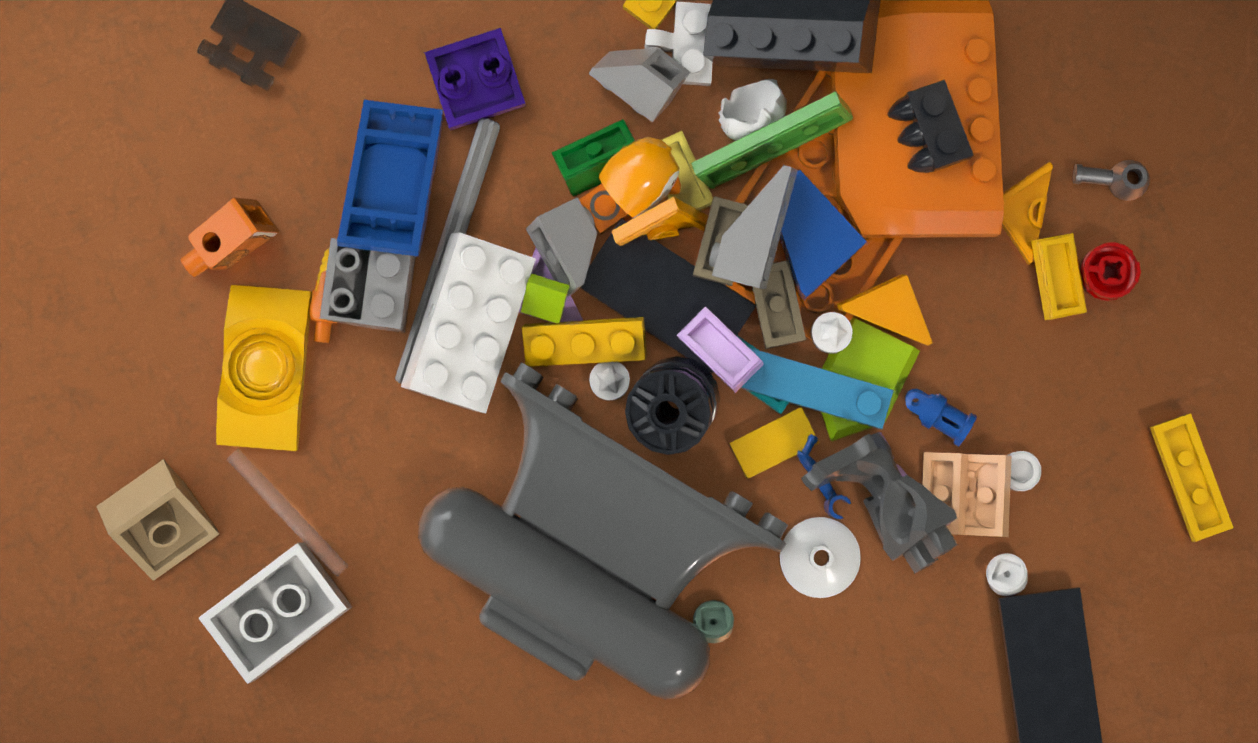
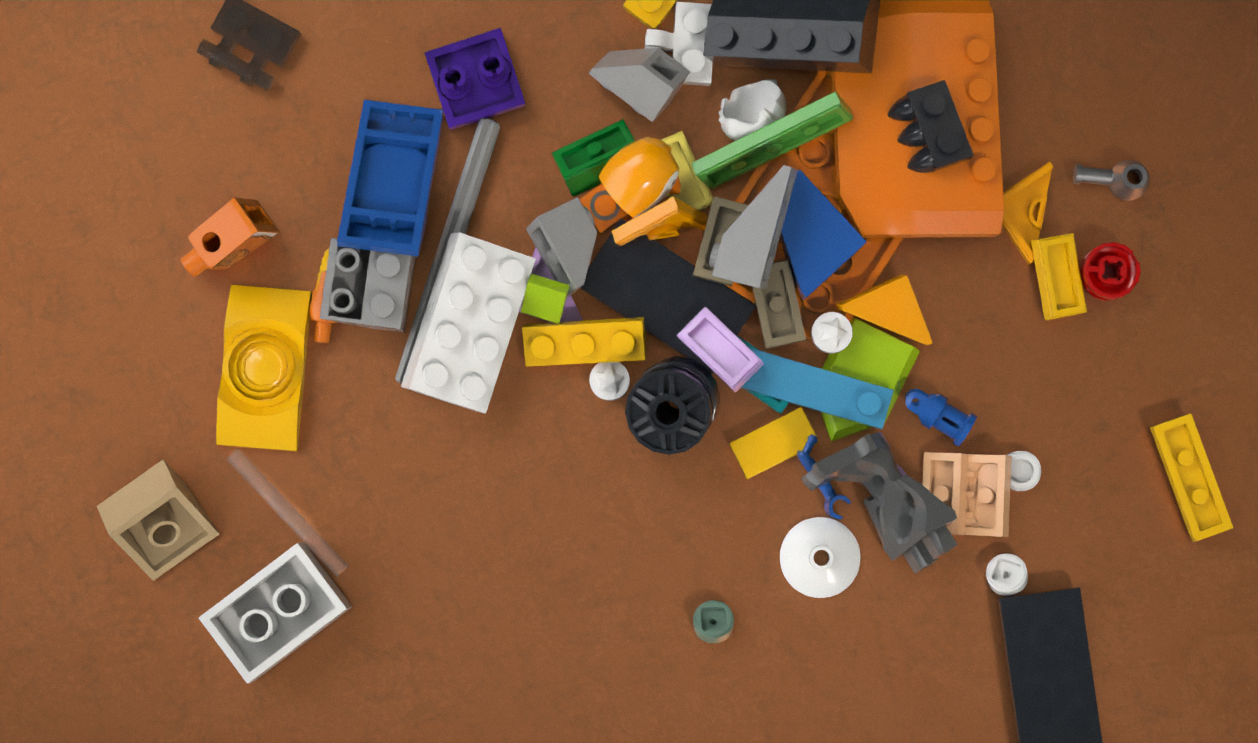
dark grey piece [418,362,788,700] -> none

